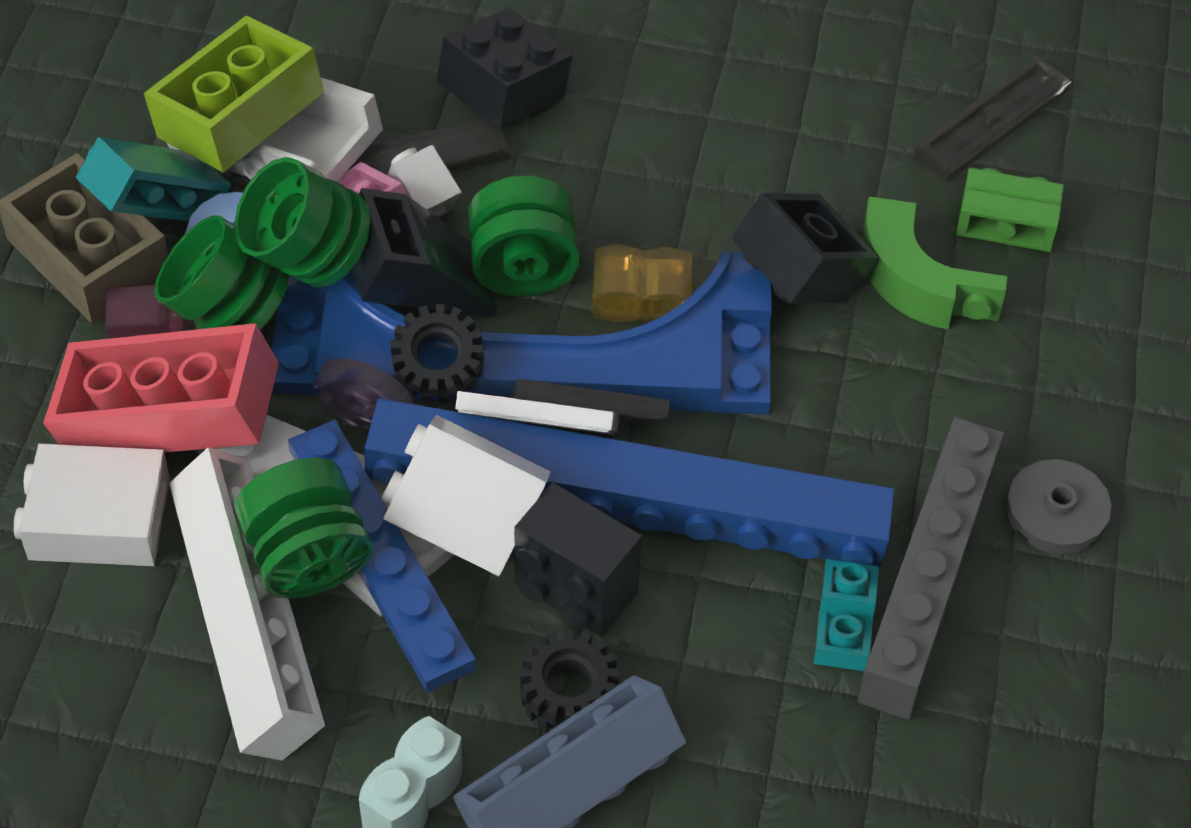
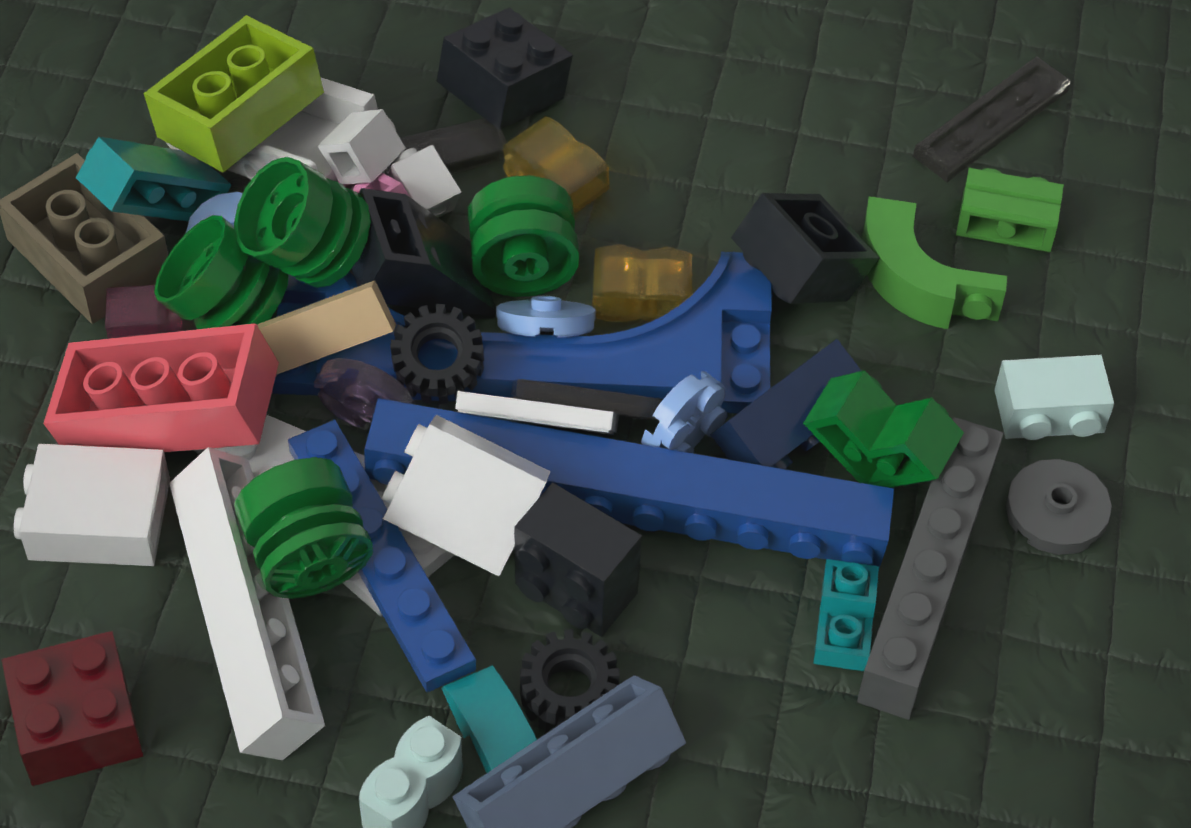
none -> dark red brick [1,631,144,786]
none -> tan tile [257,280,396,375]
none -> white brick [318,109,406,185]
none -> teal slope [441,665,537,773]
none -> light blue plate [496,296,596,337]
none -> clear yellow brick [503,117,609,214]
none -> light blue plate [641,371,727,453]
none -> dark blue brick [710,339,861,469]
none -> green brick [803,370,964,488]
none -> light aqua brick [994,355,1114,440]

